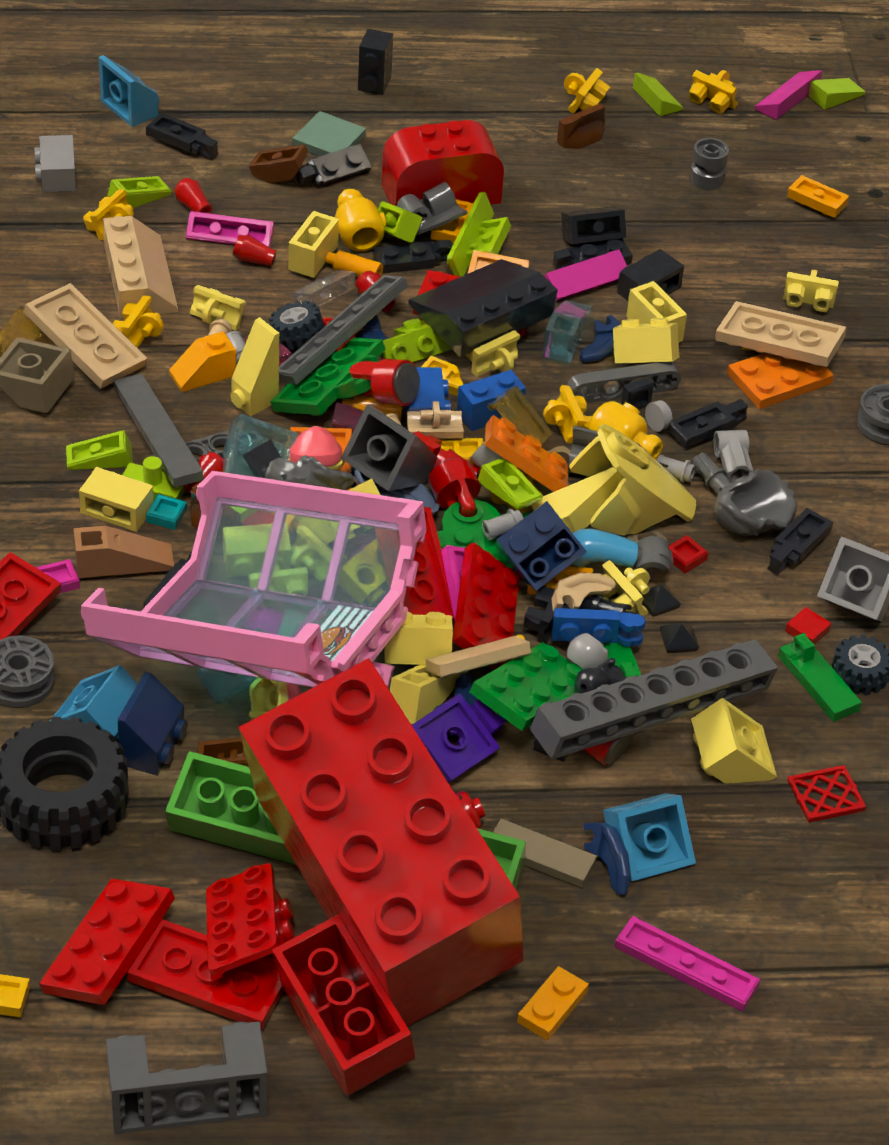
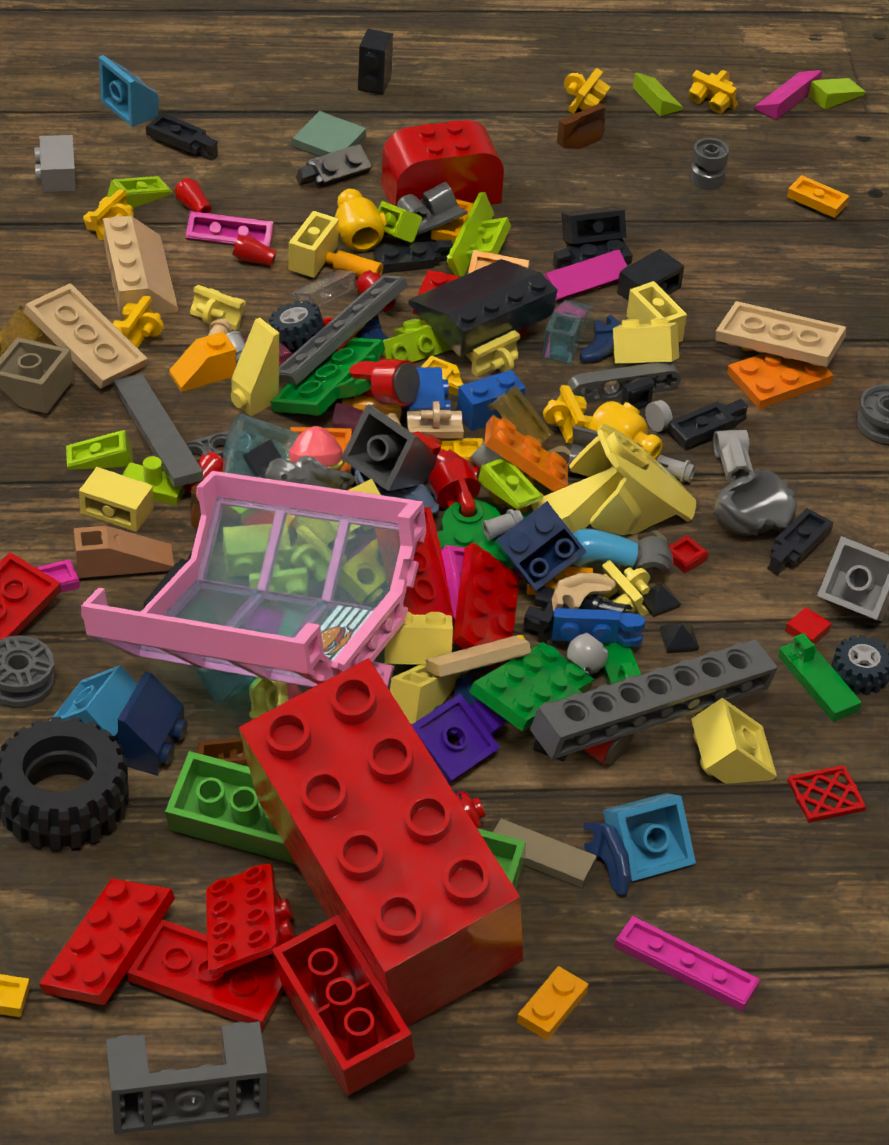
teal tile [146,494,187,530] -> none
reddish brown slope [249,144,308,183] -> none
black animal [575,658,626,694] -> none
dark grey axle [693,452,732,494] -> none
light yellow hips [783,270,839,312] -> none

